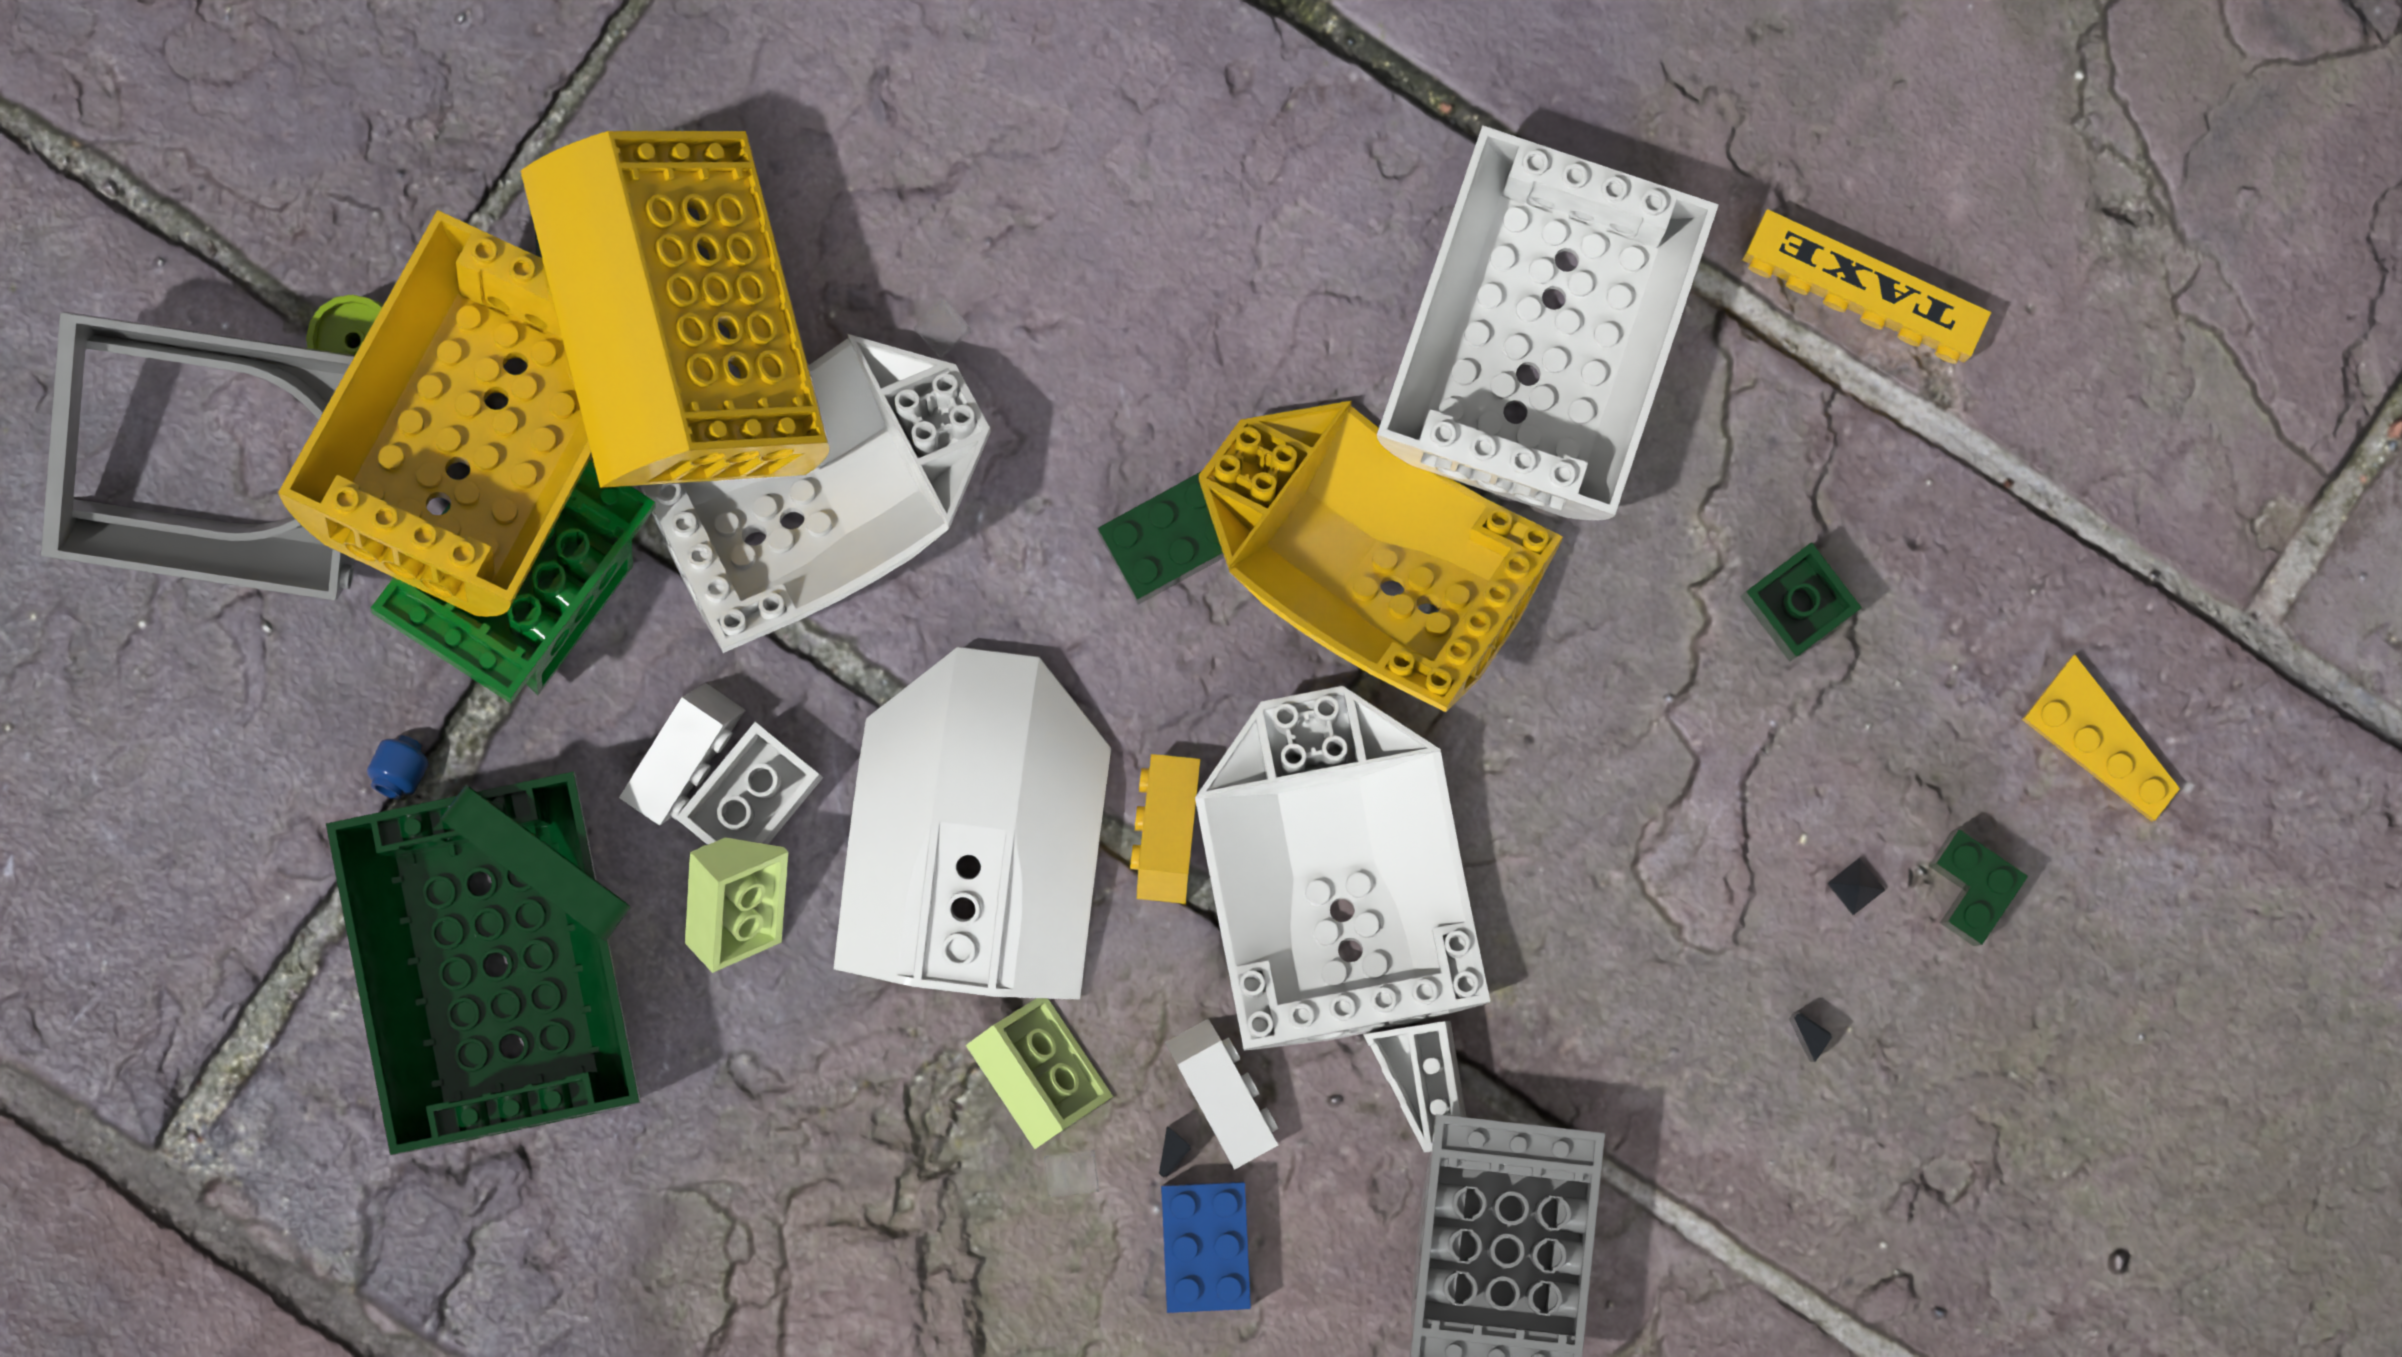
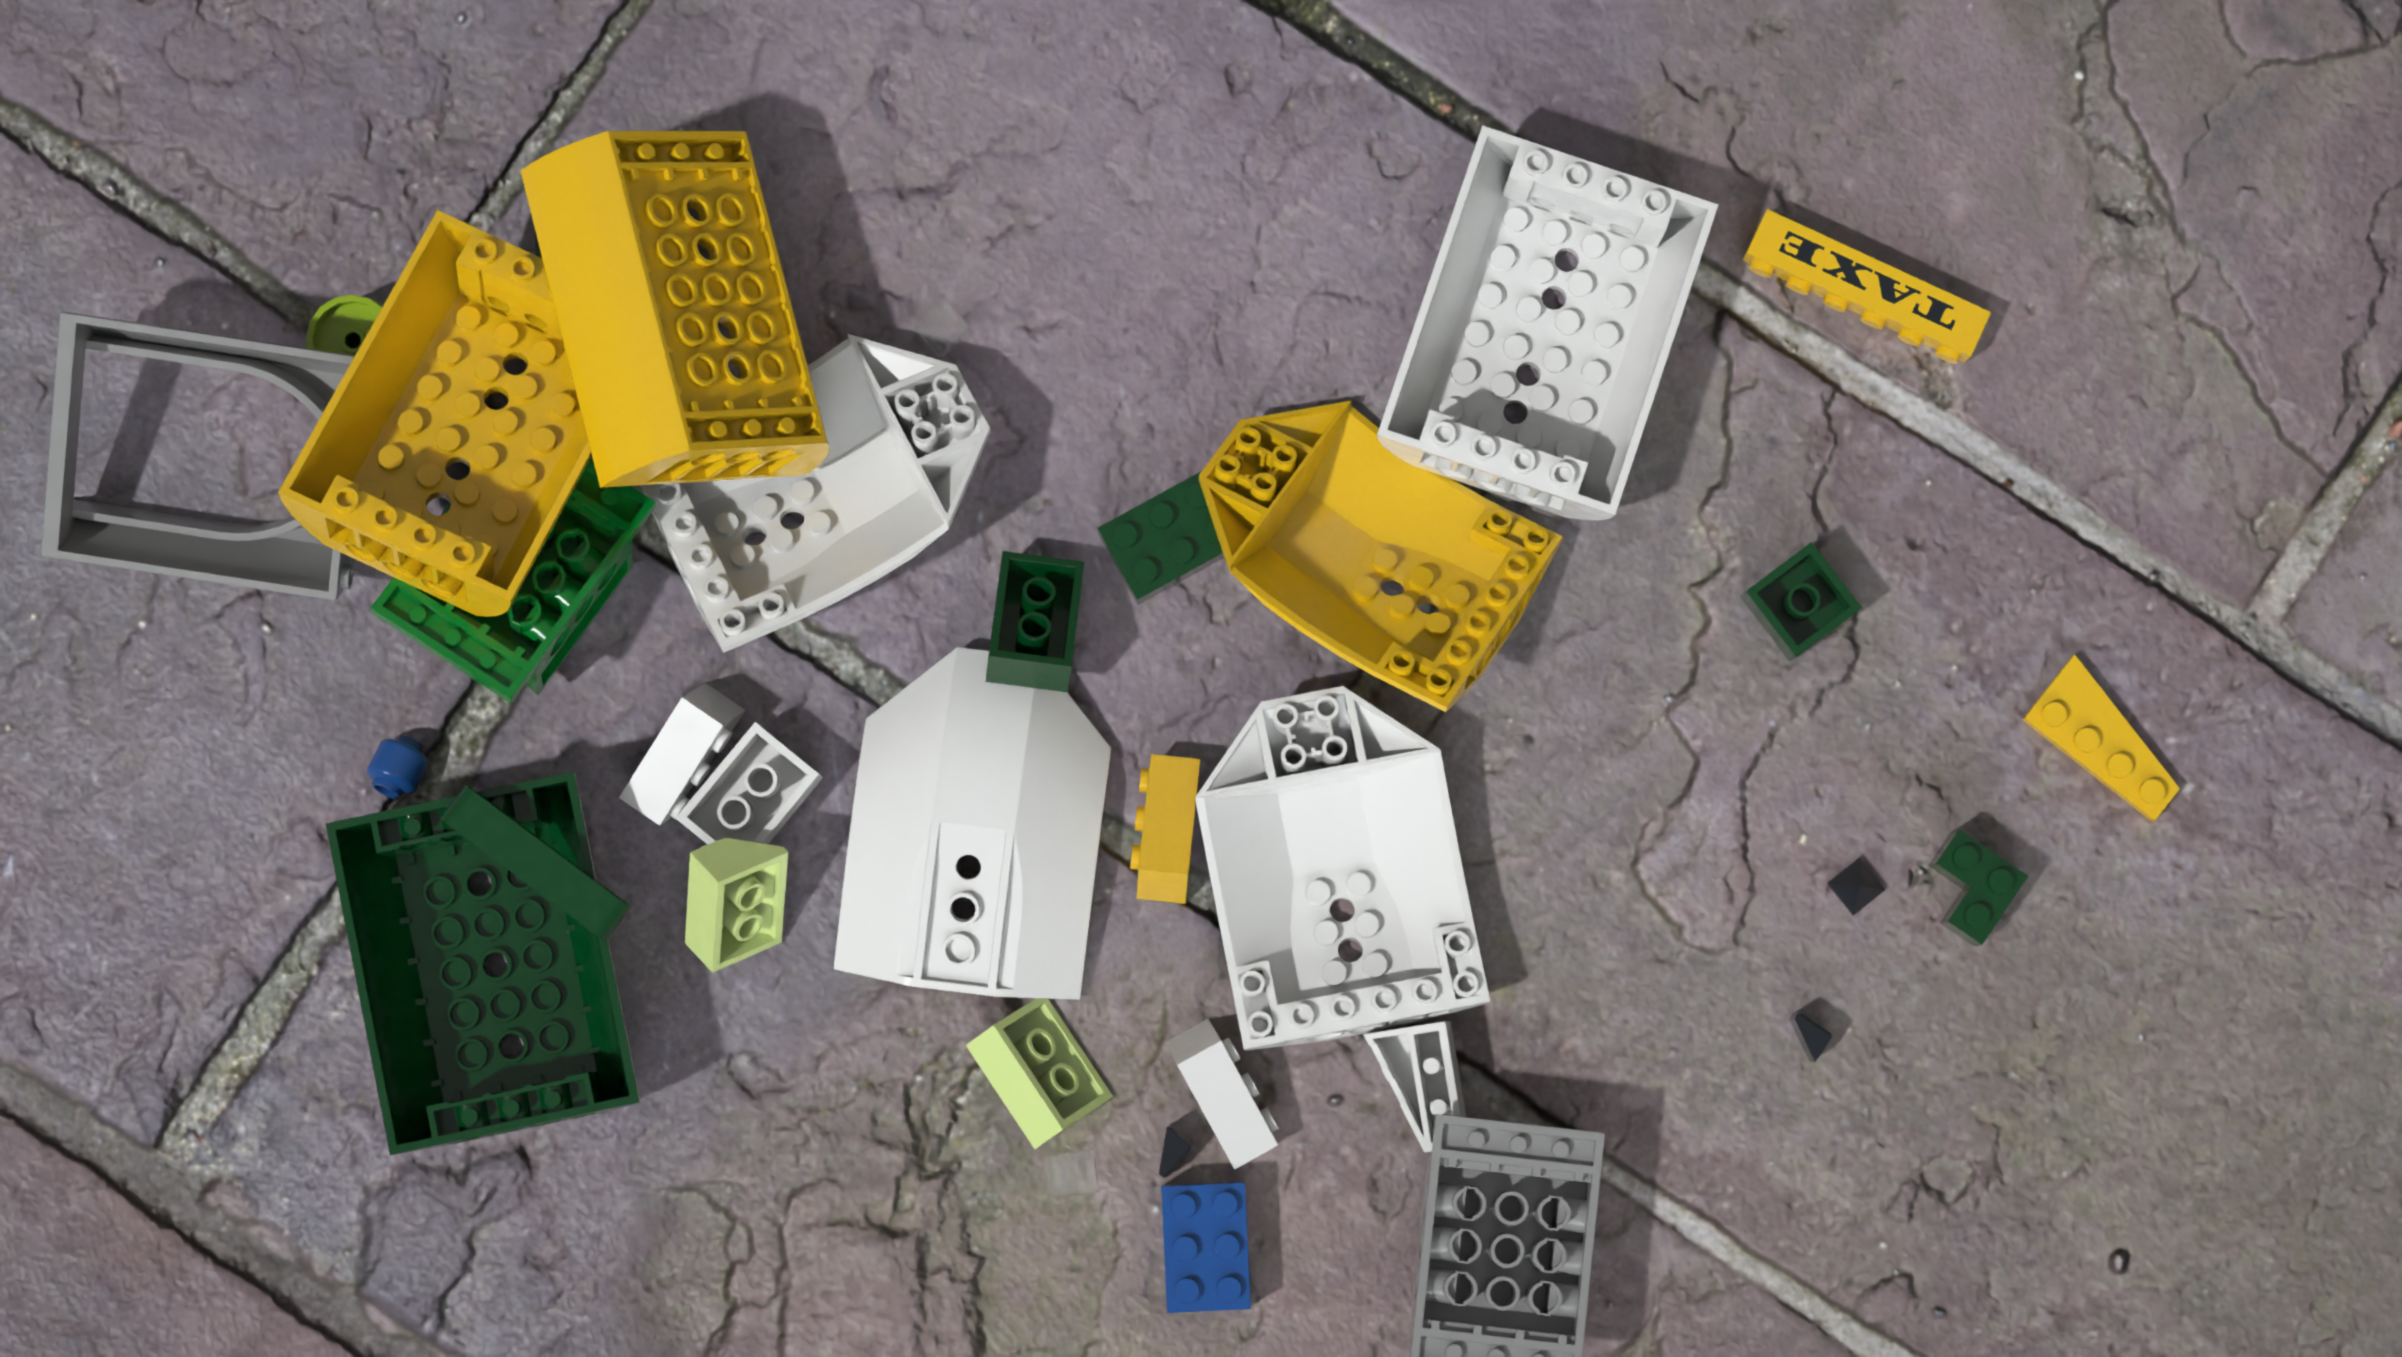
none -> dark green brick [985,551,1084,693]

